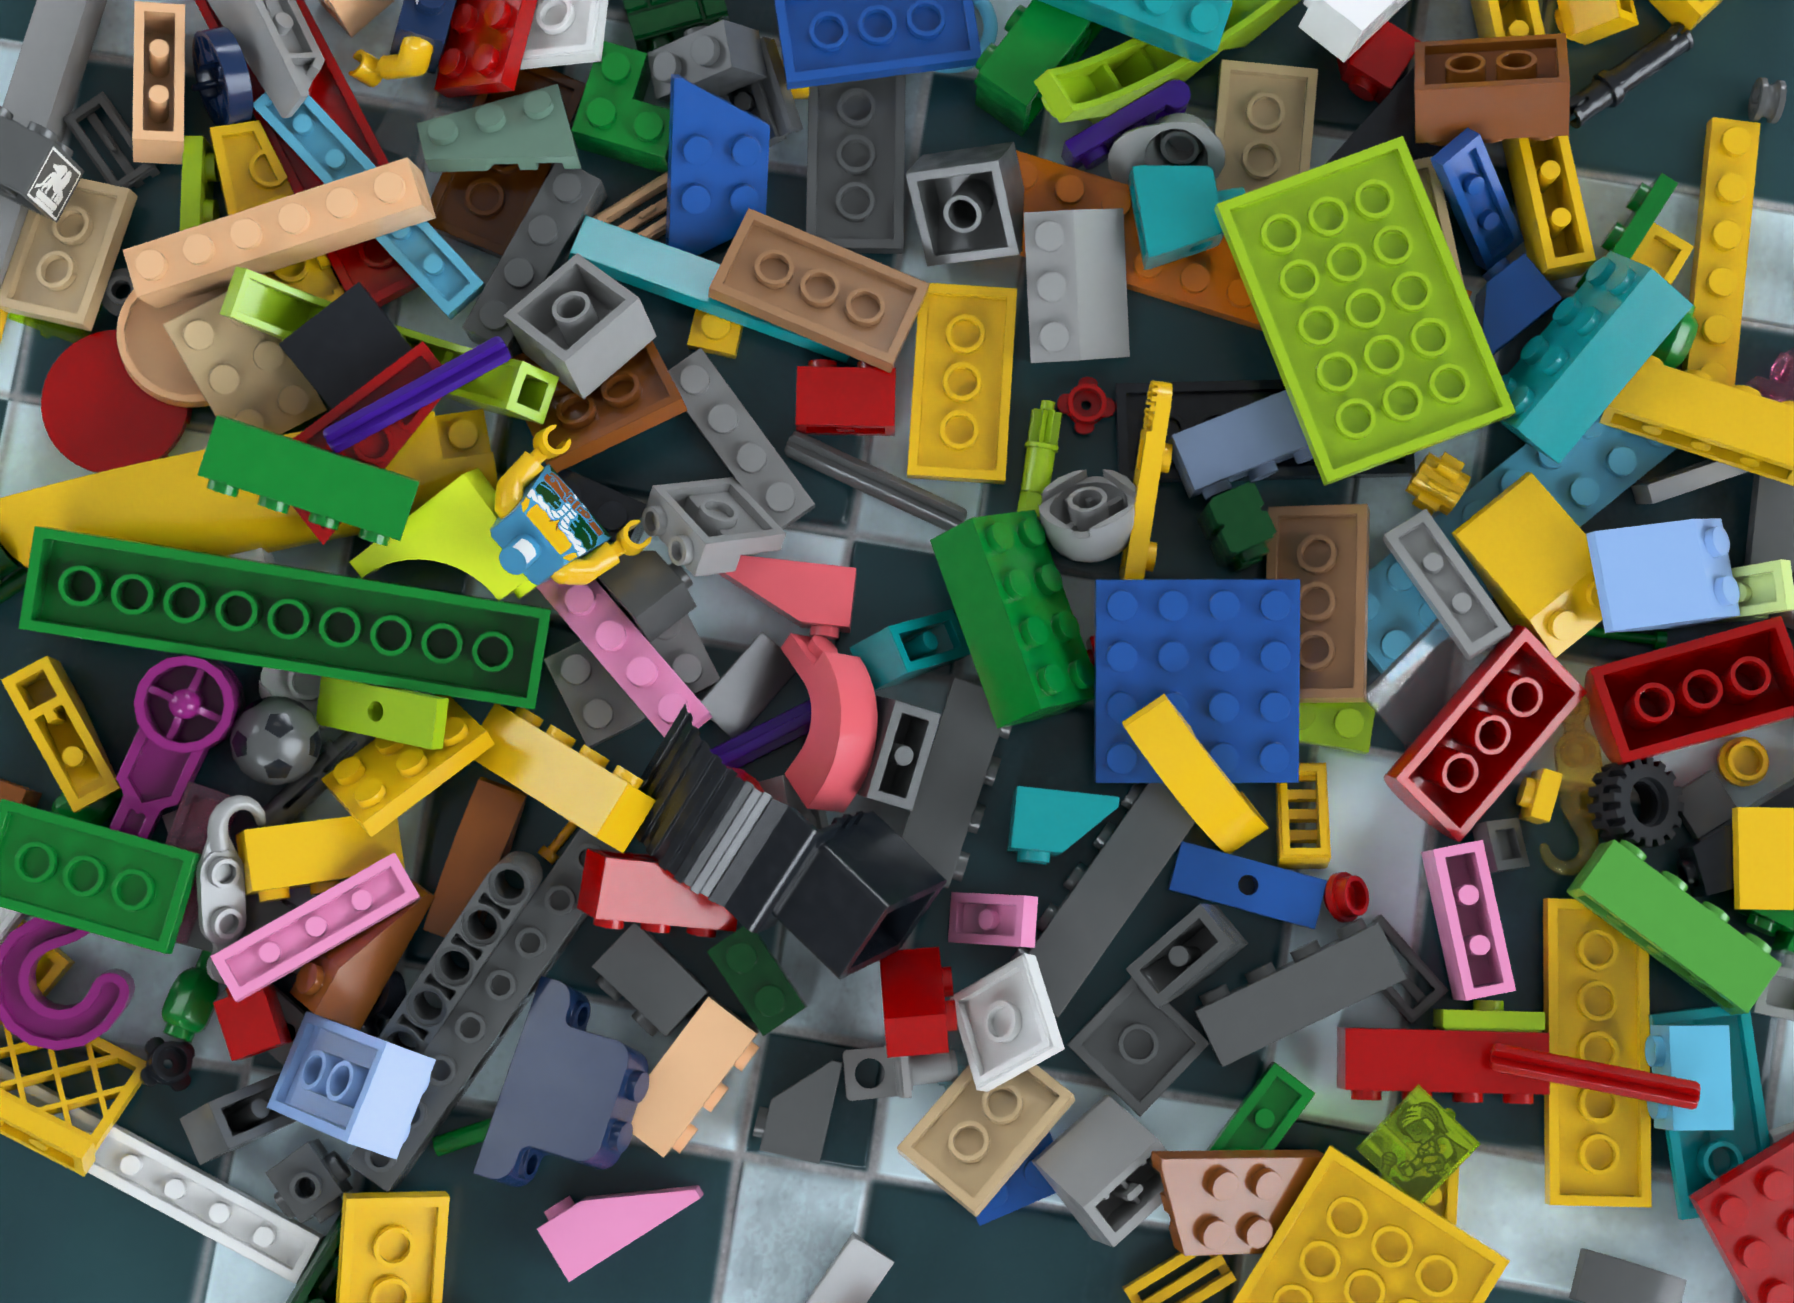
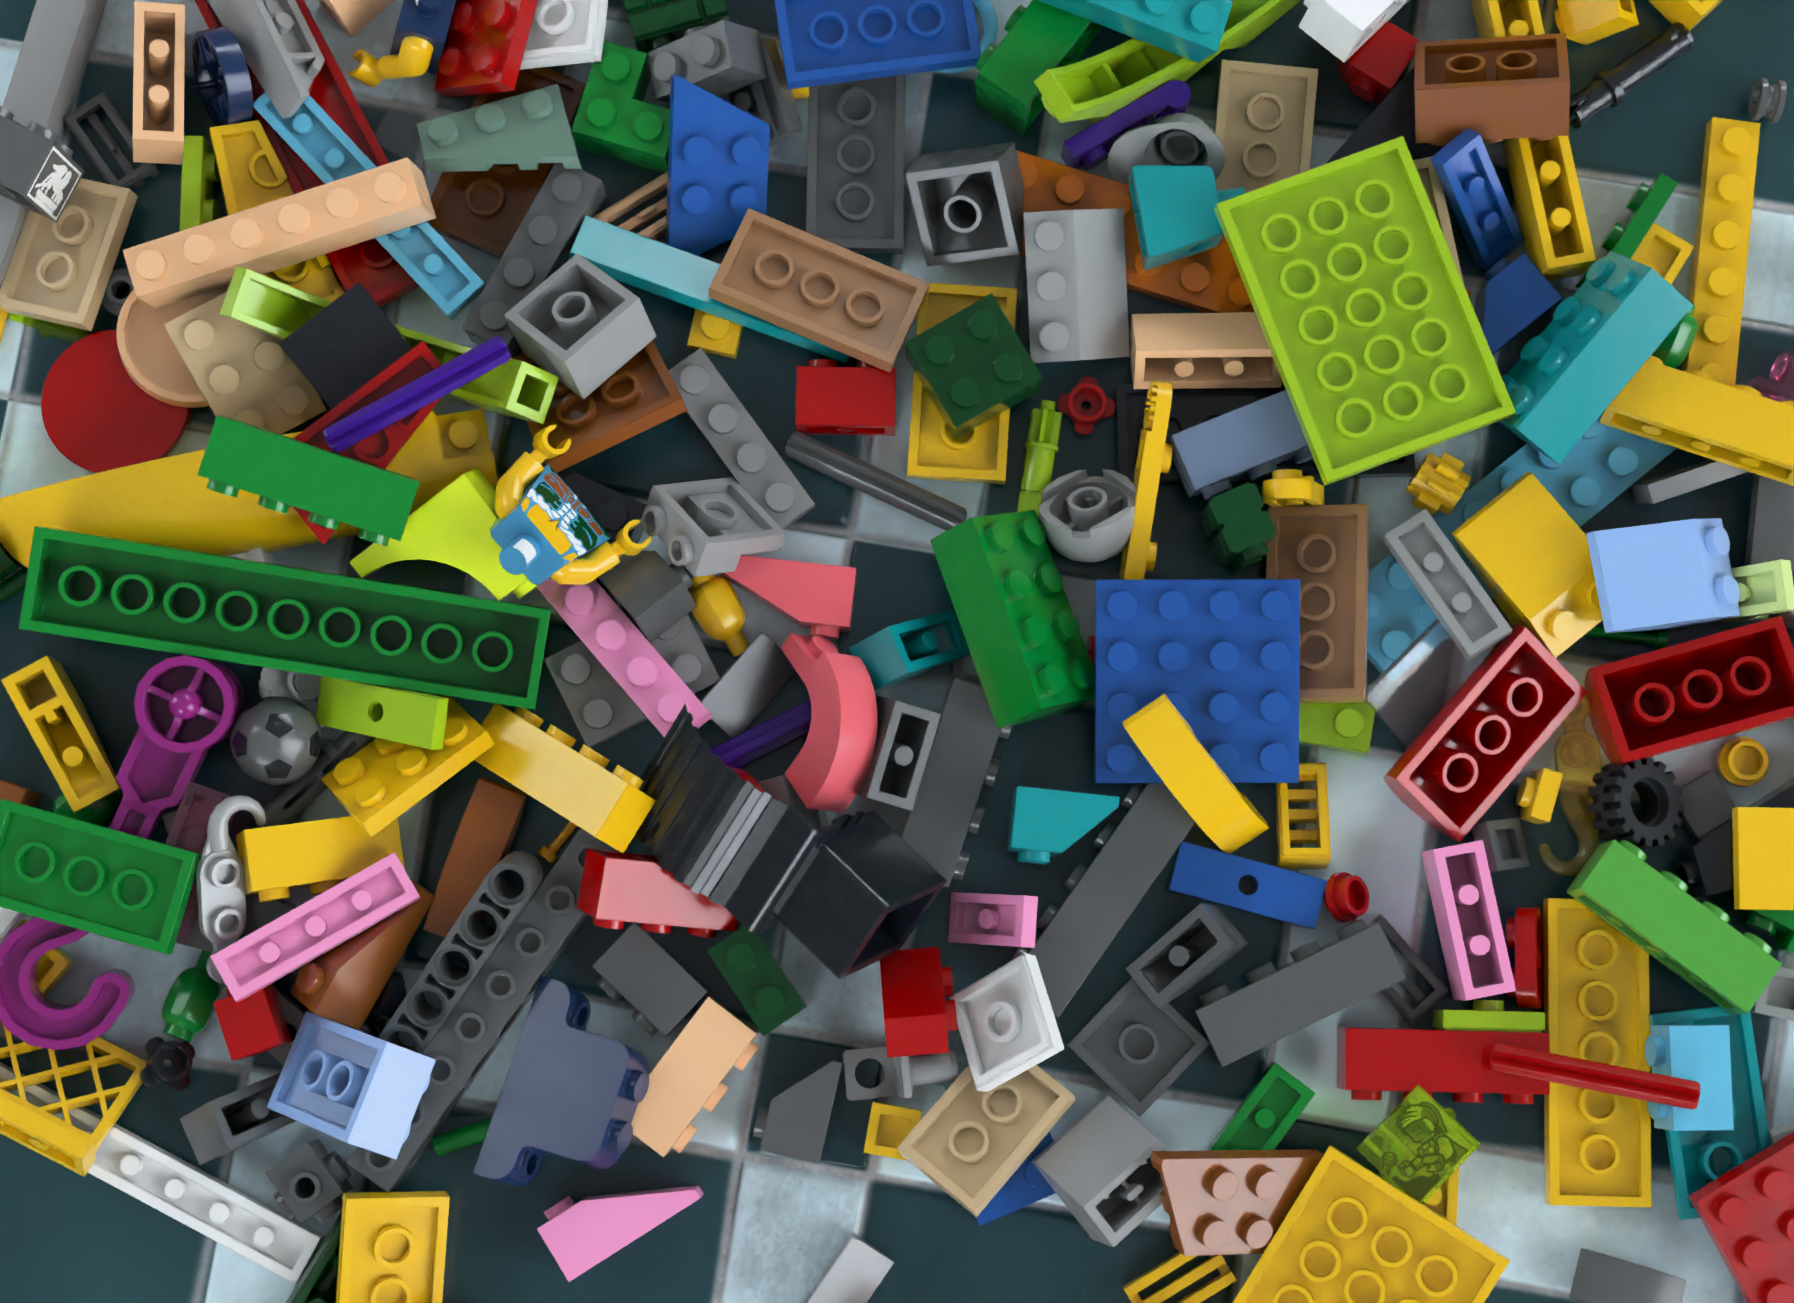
none -> yellow plant [689,574,749,657]
none -> yellow plate [863,1101,922,1161]
none -> dark green brick [905,293,1043,439]
none -> light nougat brick [1129,312,1282,389]
none -> yellow plate [1262,469,1325,507]
none -> red plate [1506,907,1544,1009]

